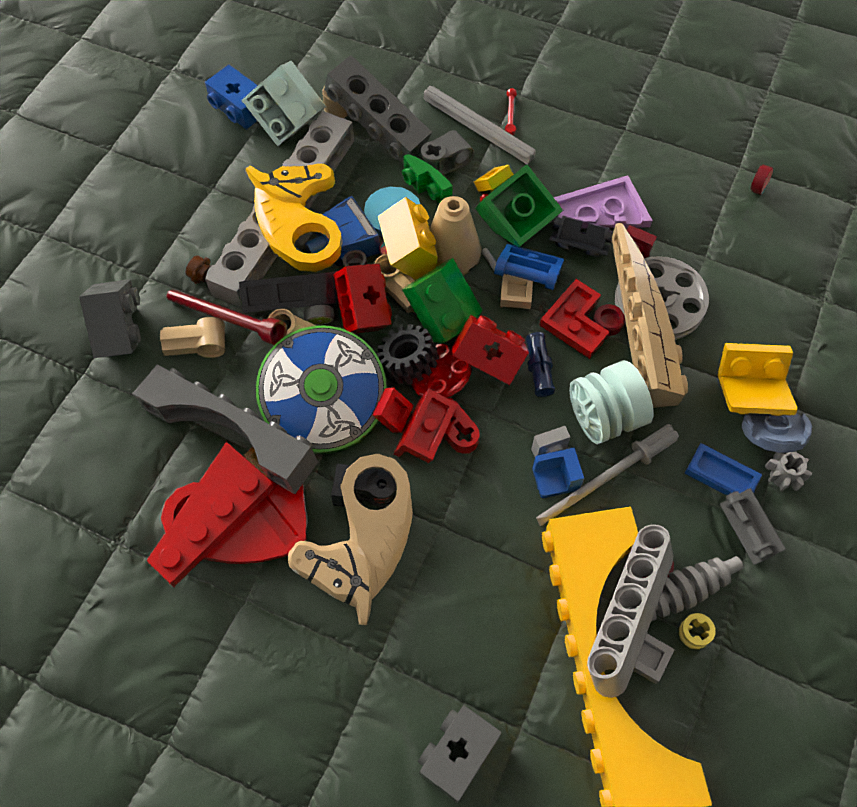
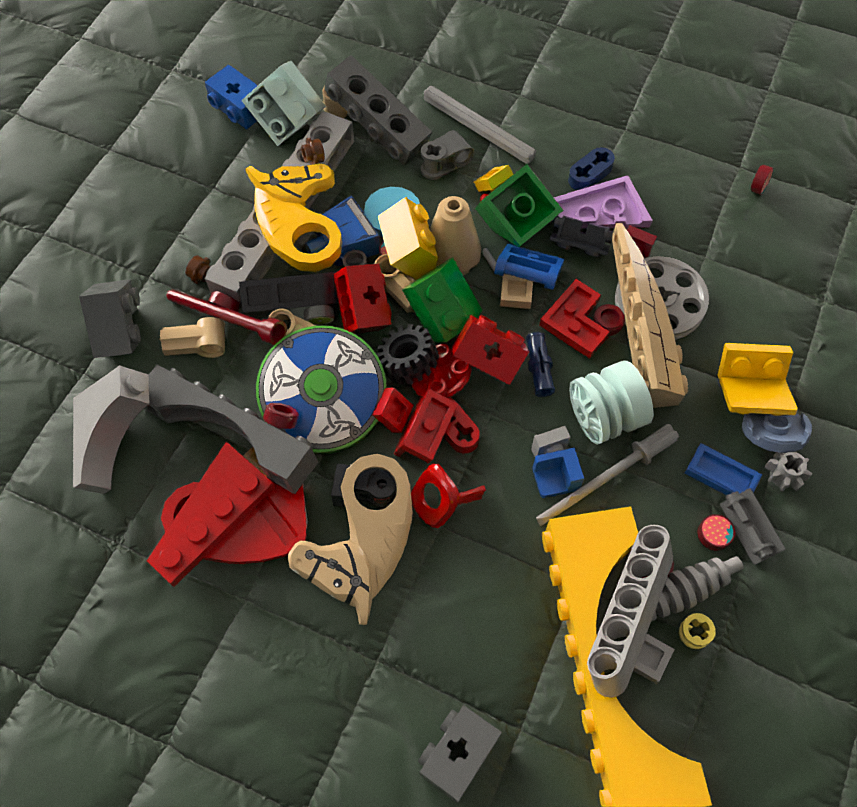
green slope [402,154,453,204] -> none
red hinge [505,88,517,135] -> none
none -> light grey arch [73,365,149,494]
none -> dark red tile [208,291,241,312]
none -> dark red tile [263,403,299,429]
none -> reddish brown plate [301,137,325,165]
none -> red piece [411,464,486,528]
none -> dark blue beam [568,147,615,190]
none -> tile [697,514,735,551]

